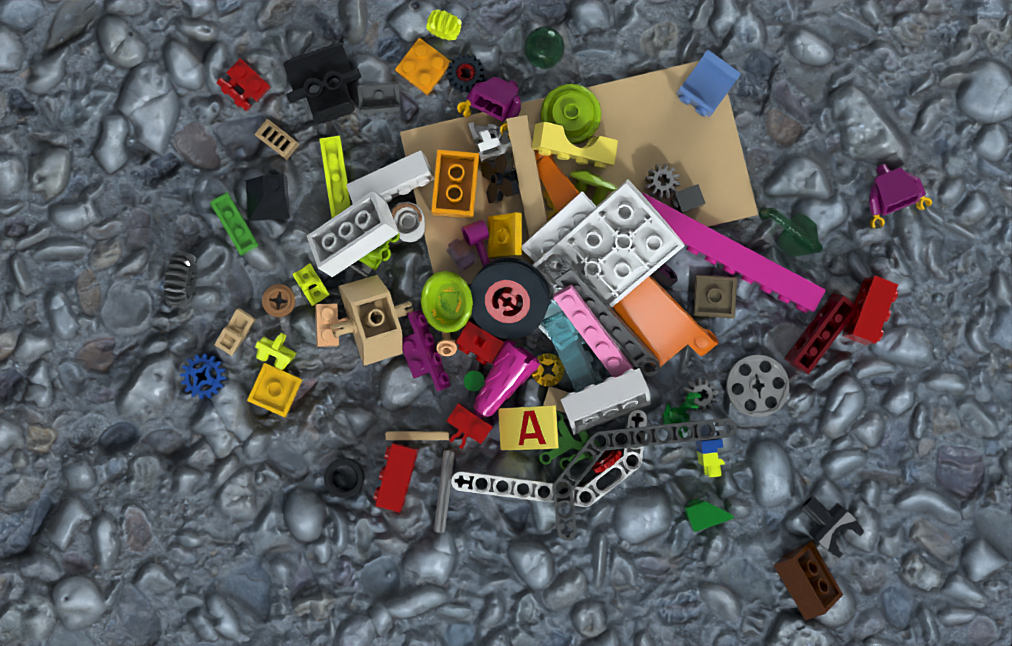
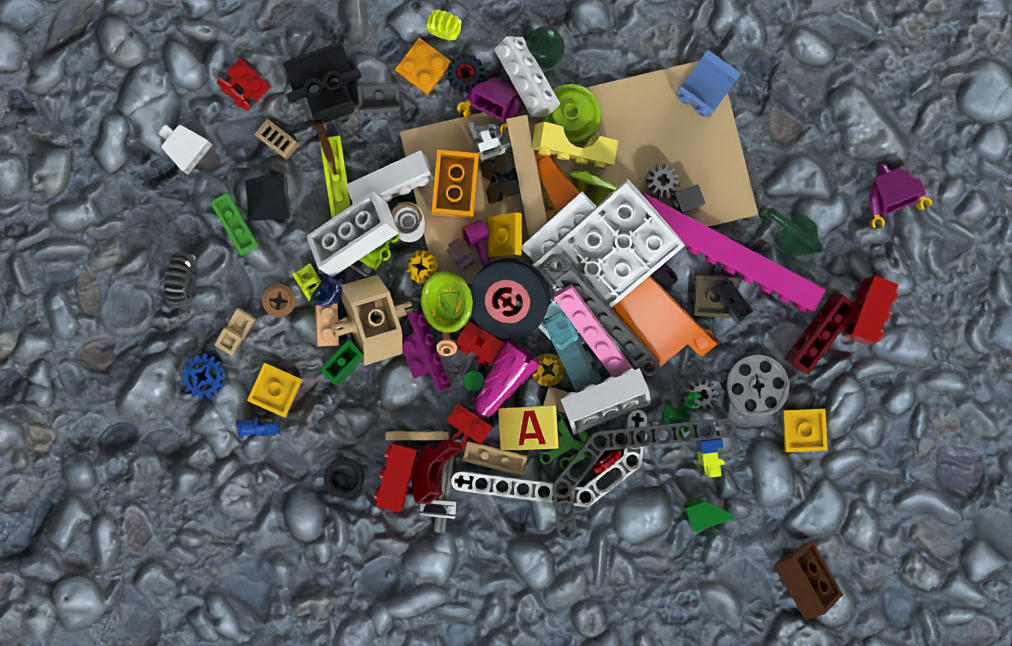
neon yellow hips [255,333,297,370] -> none
black connector [800,495,864,558] -> none
none -> white torso [159,125,212,175]
none -> blue connector [236,417,280,438]
none -> clear blue hat [309,274,343,307]
none -> reddish brown piece [314,120,337,175]
none -> green slope [320,340,364,384]
none -> yellow gear [406,250,438,283]
none -> dark red arch [412,440,462,505]
none -> sticker [420,500,456,519]
none -> tan tile [462,440,528,476]
none -> white brick [494,36,560,117]
none -> black hinge [711,278,753,323]
none -> yellow plate [782,409,828,452]

